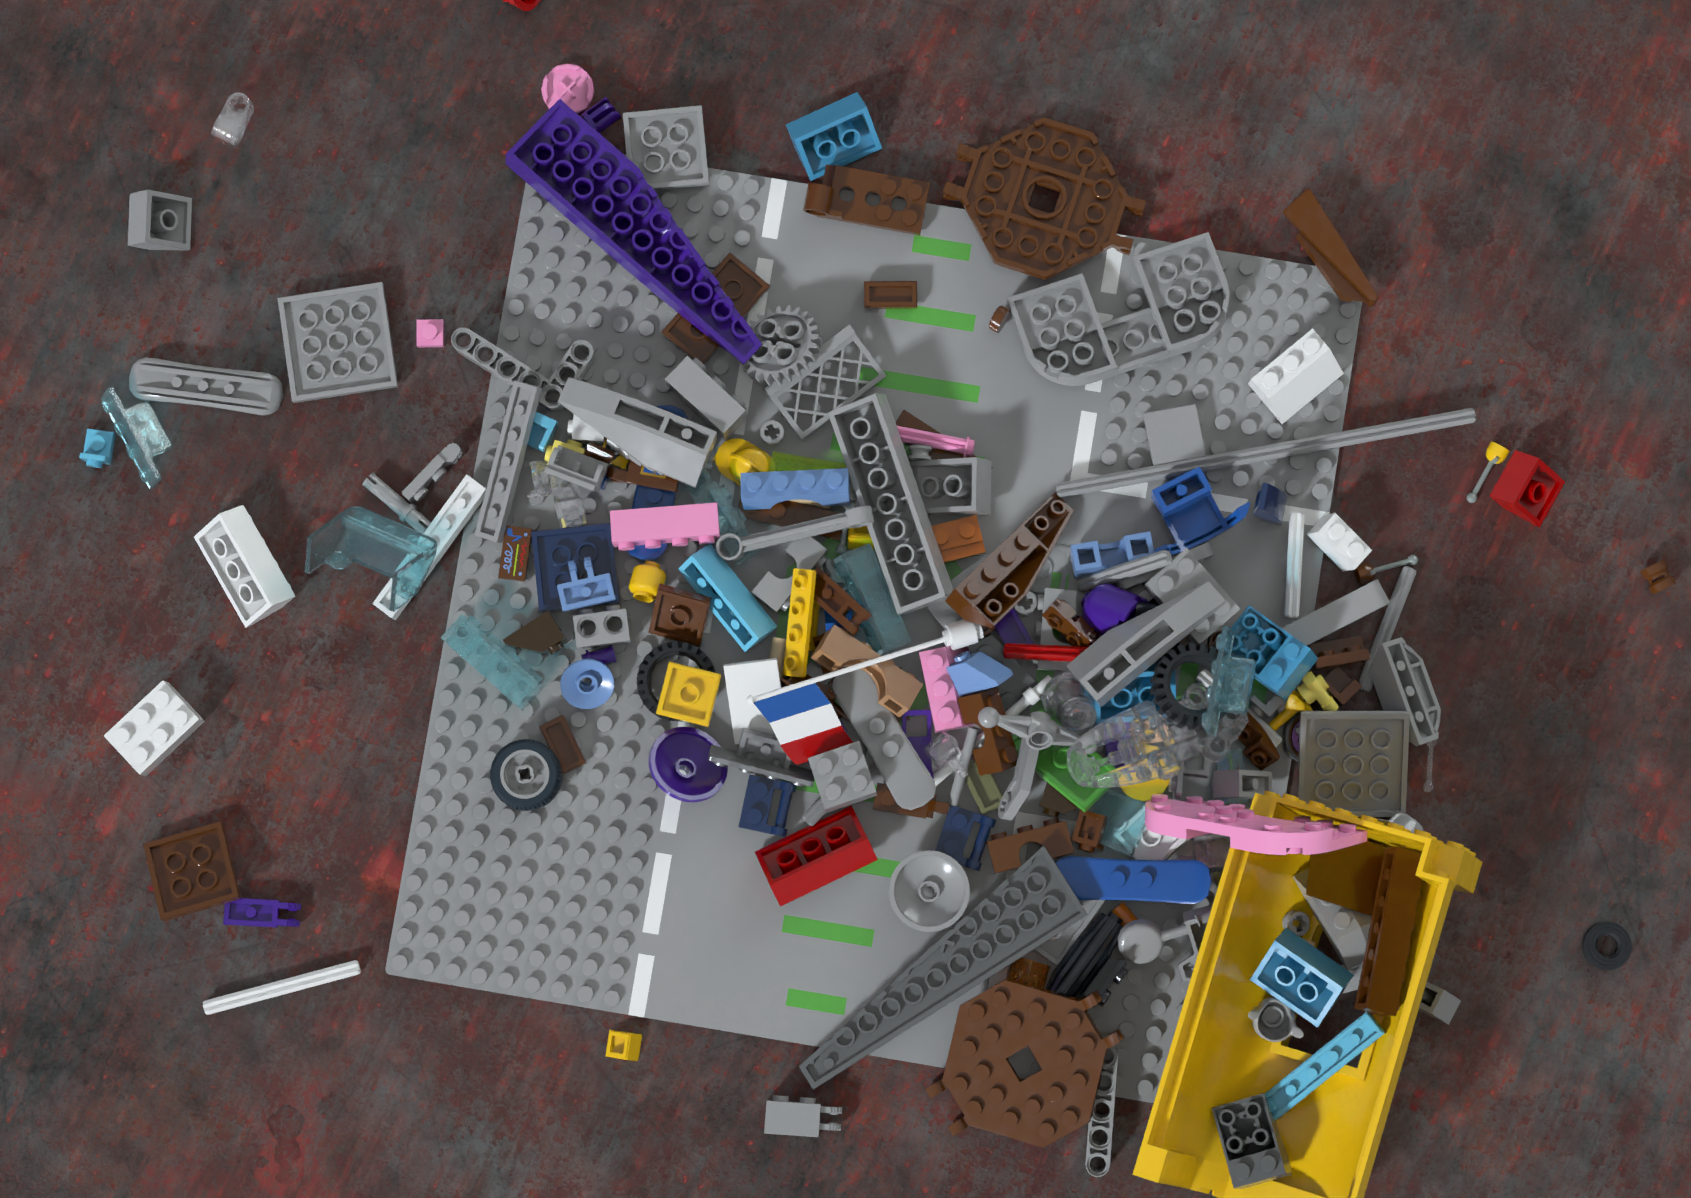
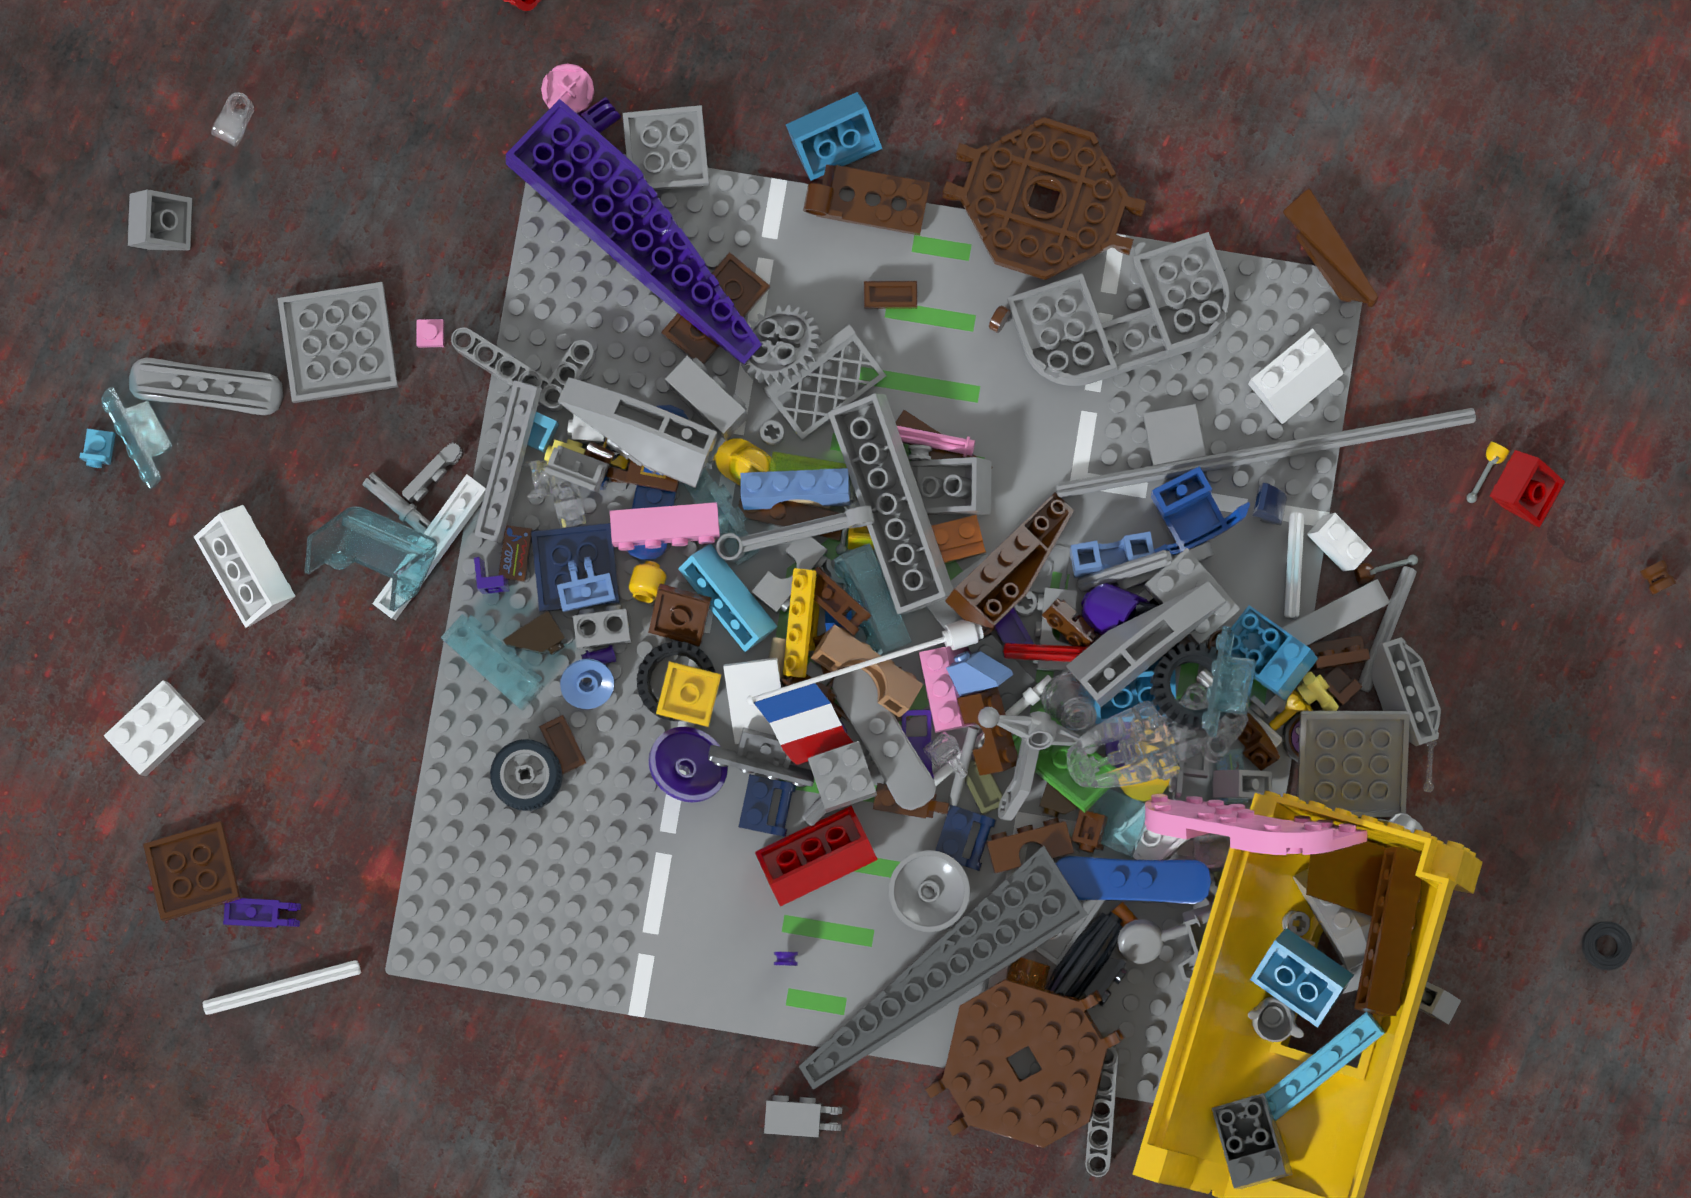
yellow slope [605,1030,642,1061] -> none
none -> dark purple panel [474,557,510,594]
none -> dark purple bush [774,952,798,966]

